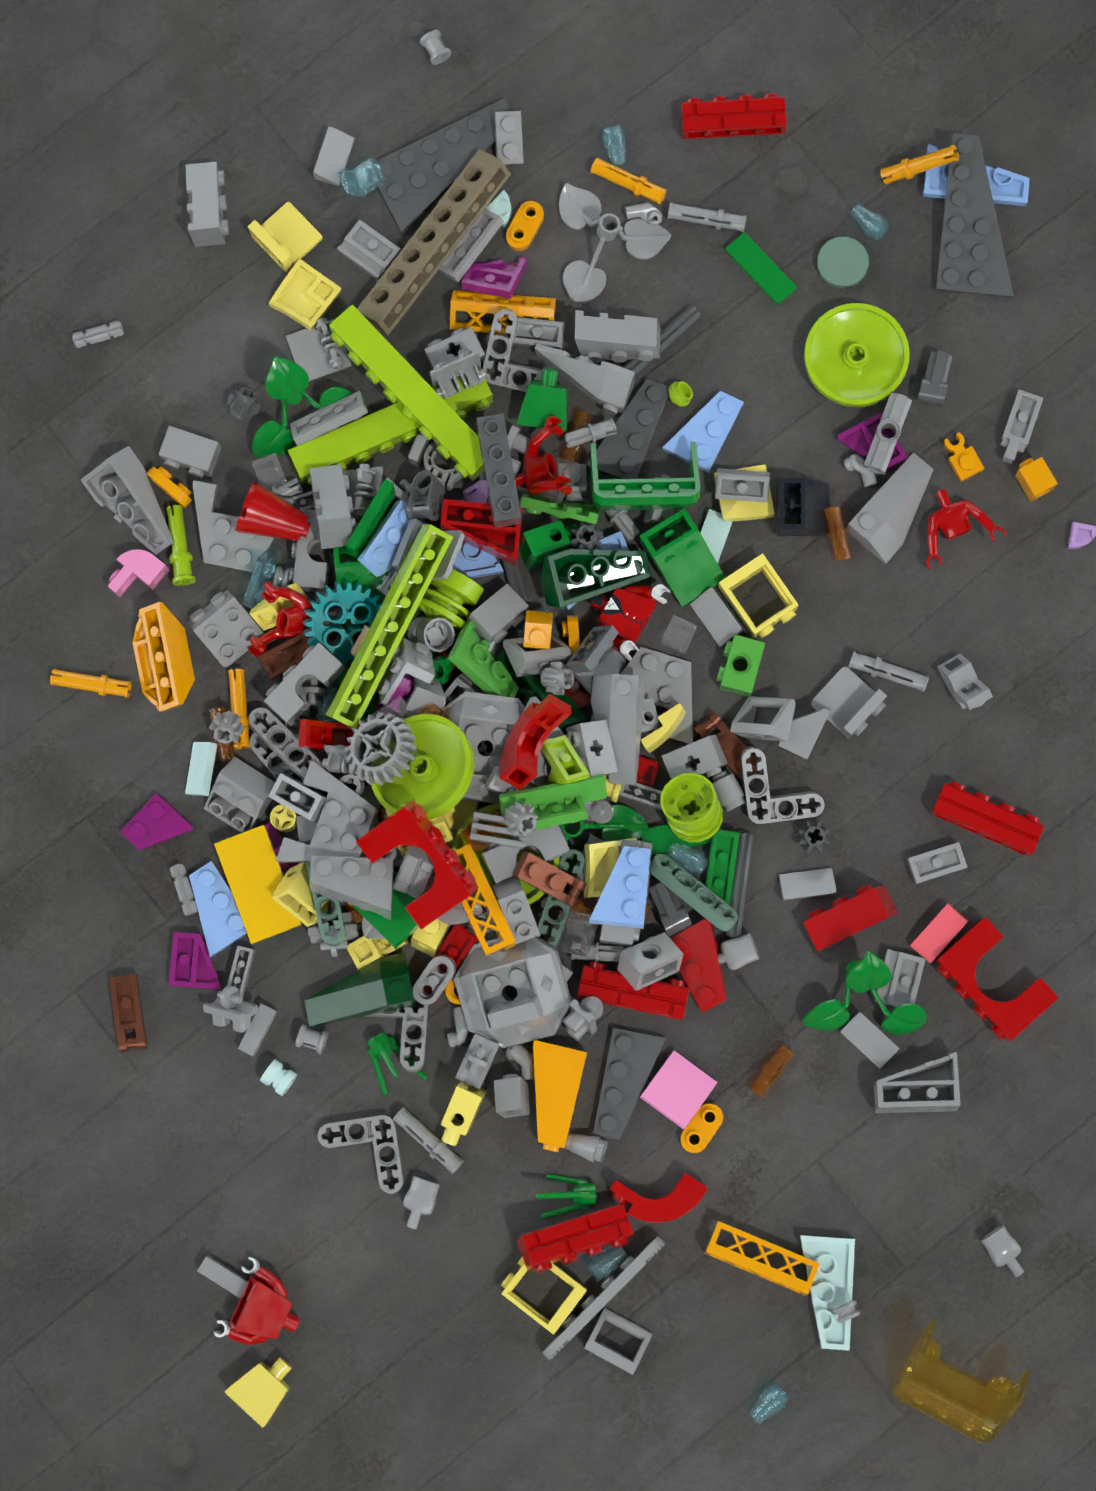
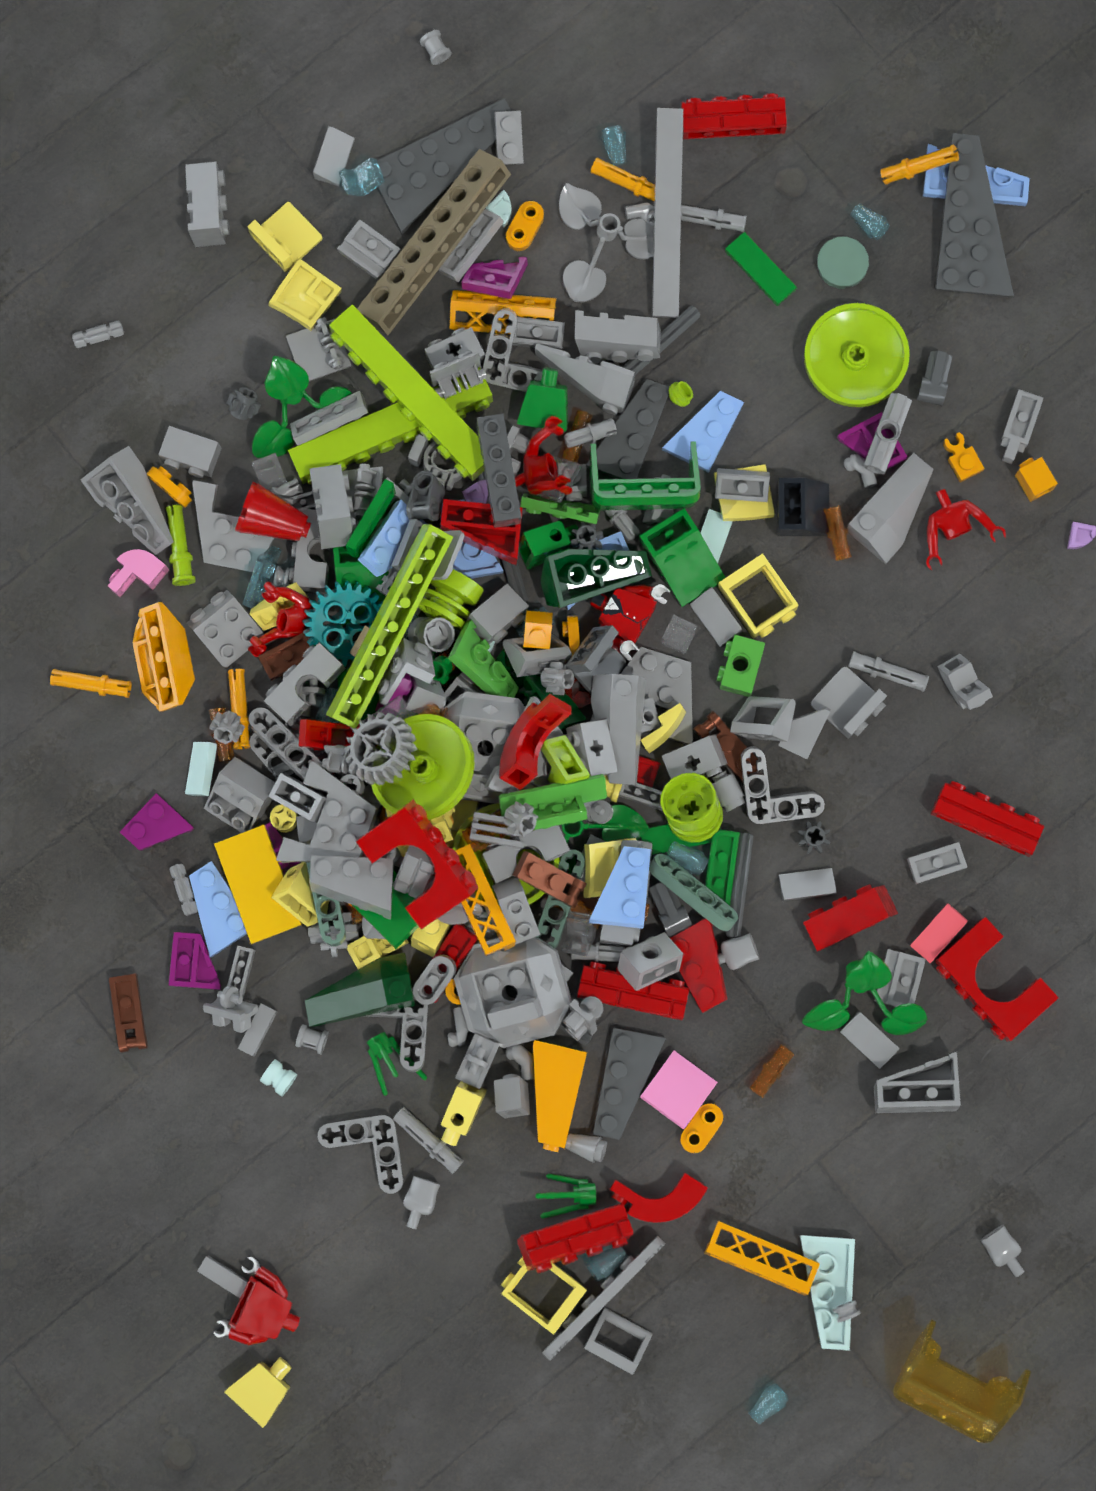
none -> light grey tile [652,108,683,318]

